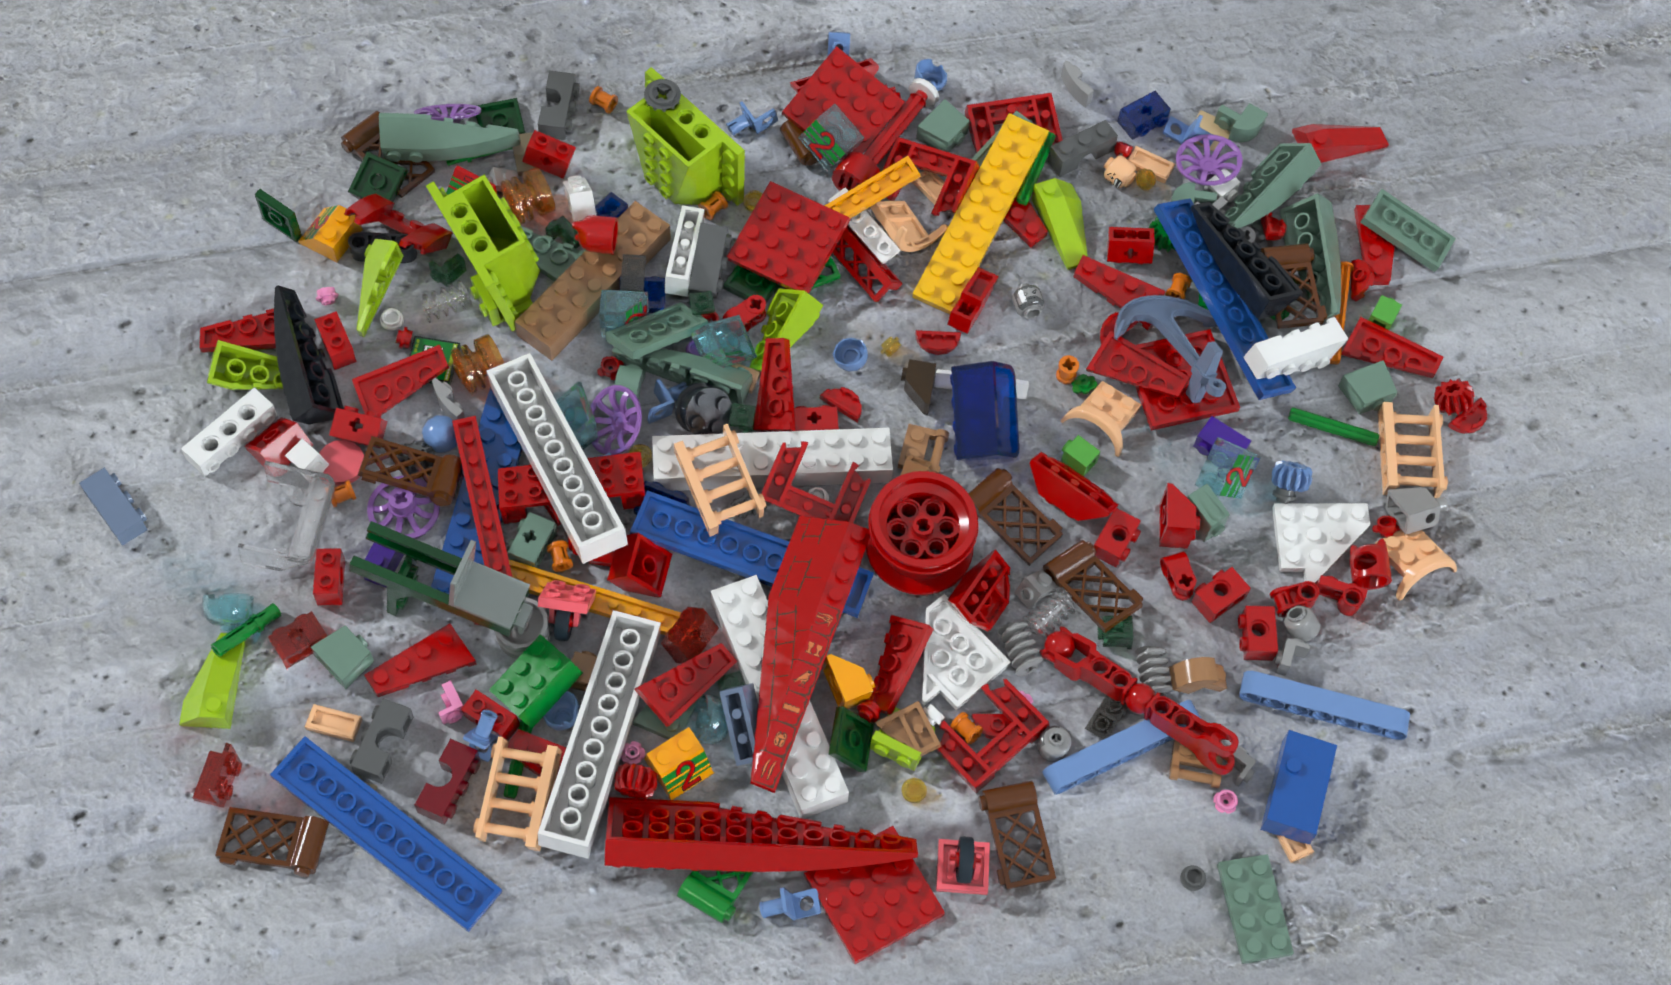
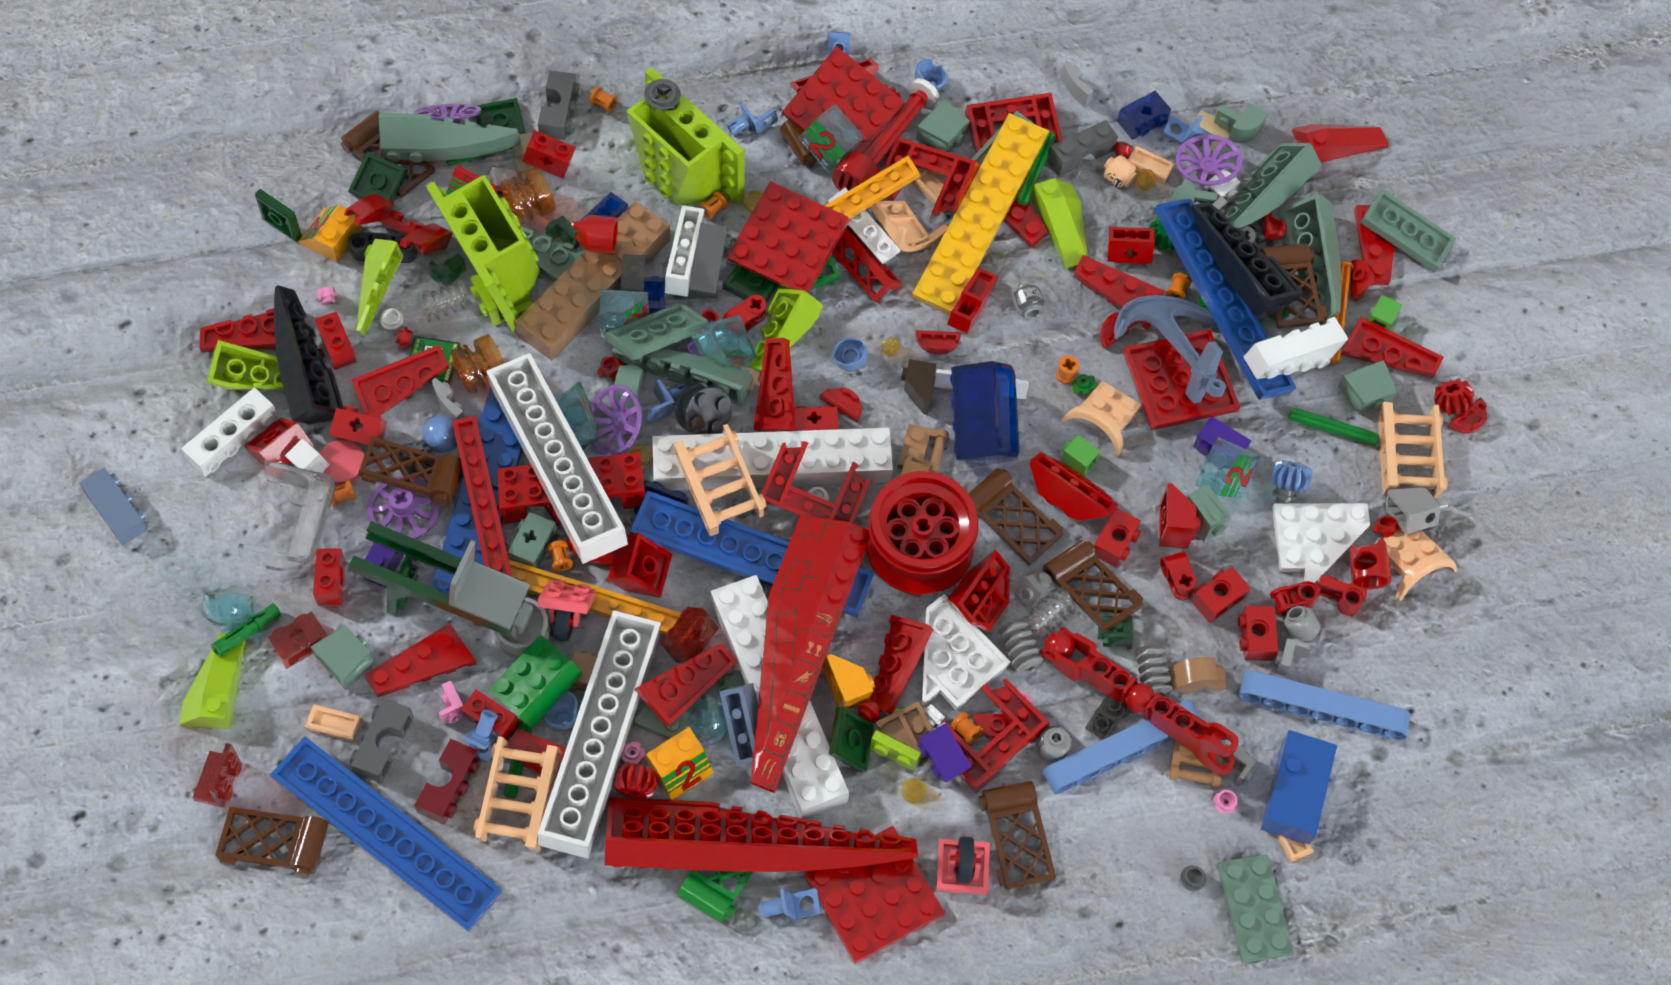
white arch [563,176,596,221] -> none
clear green bracket [689,291,715,316] -> none
clear green bracket [729,403,756,433] -> none
red wing [1086,330,1190,398] -> none
none -> dark purple brick [917,722,972,782]

